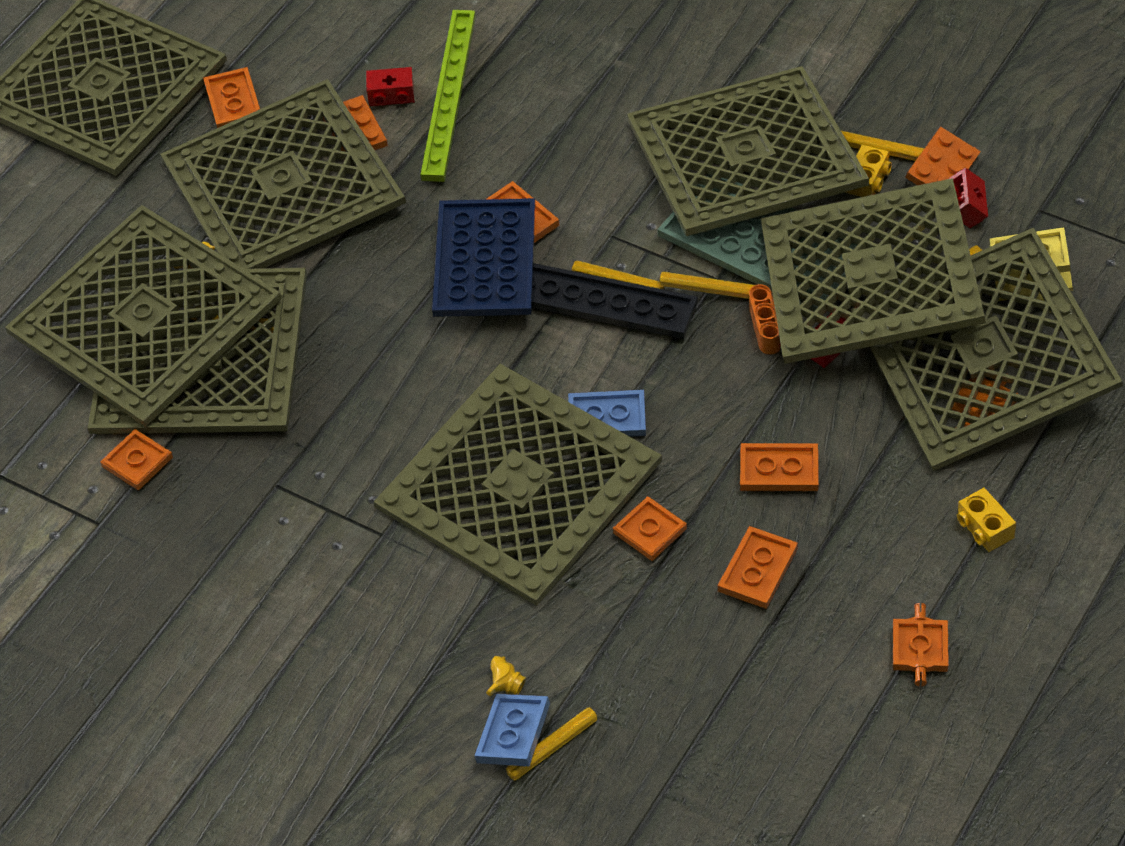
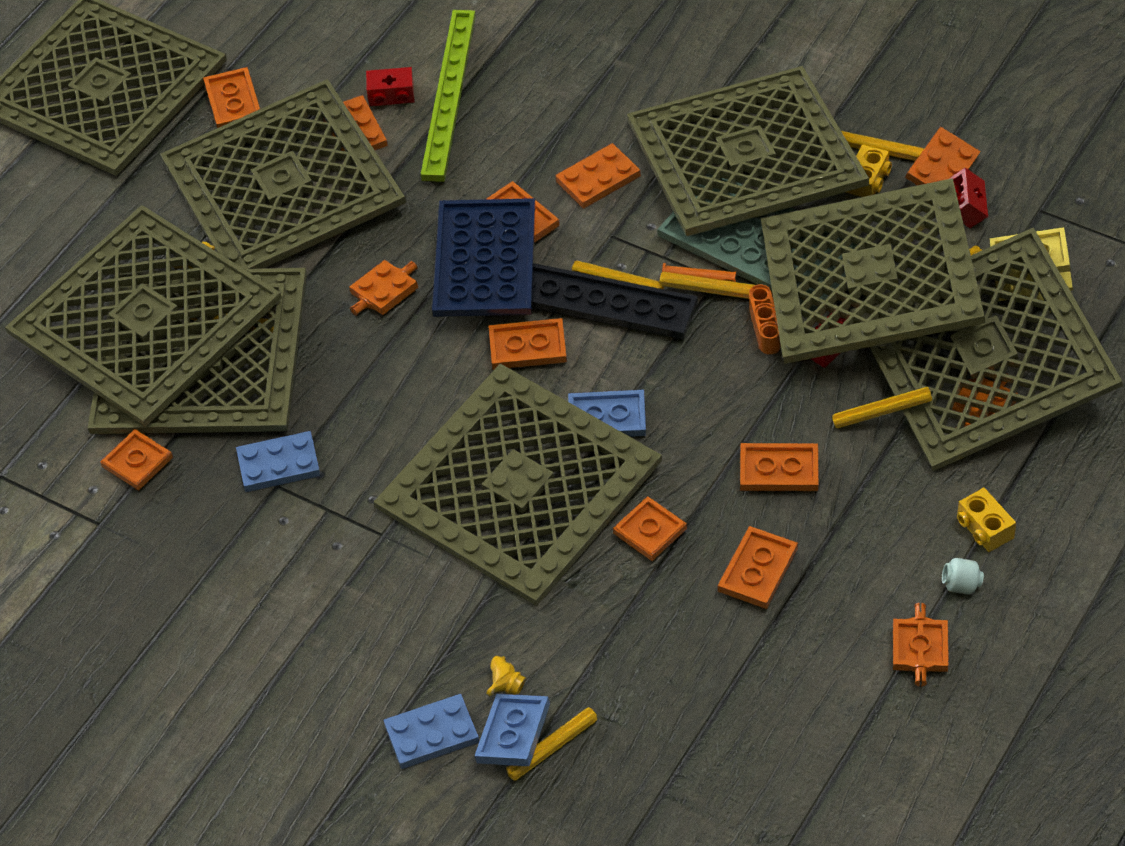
none -> medium blue plate [236,431,320,492]
none -> orange plate [349,260,418,316]
none -> medium blue plate [383,694,479,769]
none -> orange plate [489,318,567,370]
none -> orange plate [555,143,641,209]
none -> orange pin [662,263,736,282]
none -> yellow axle [832,387,932,428]
none -> light aqua head [942,558,984,595]

